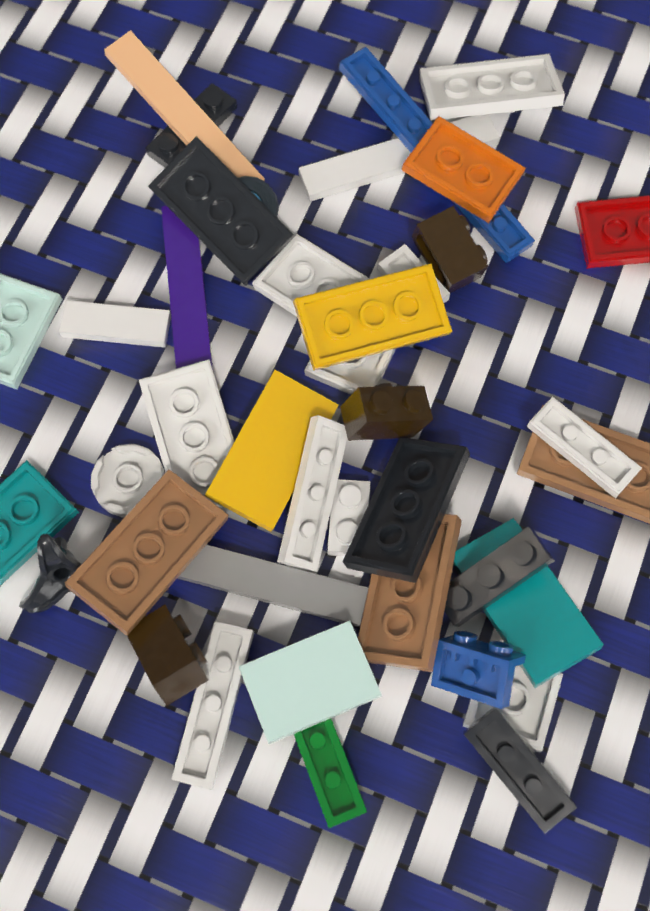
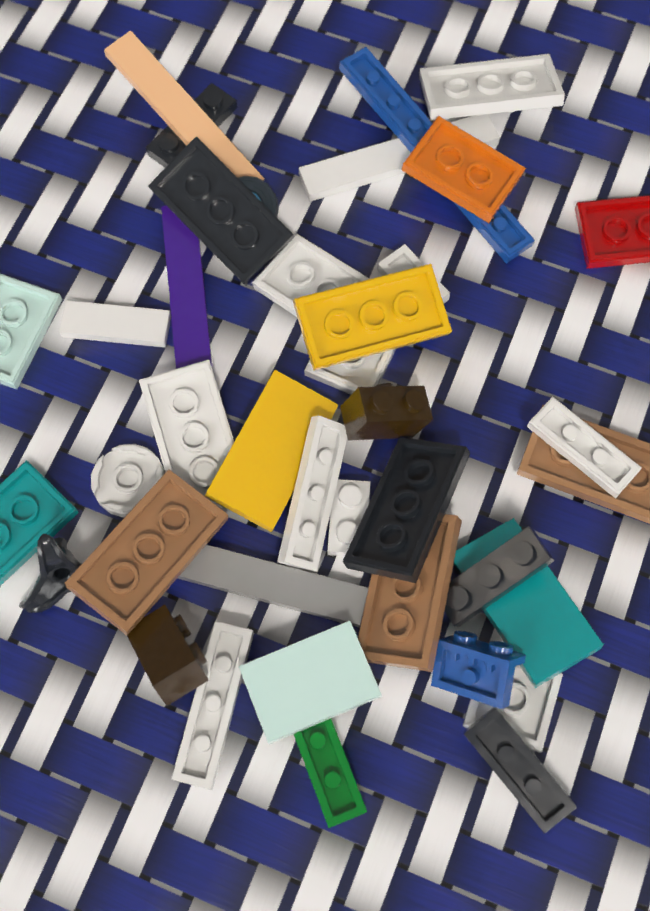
dark brown brick [411,206,488,293] -> none

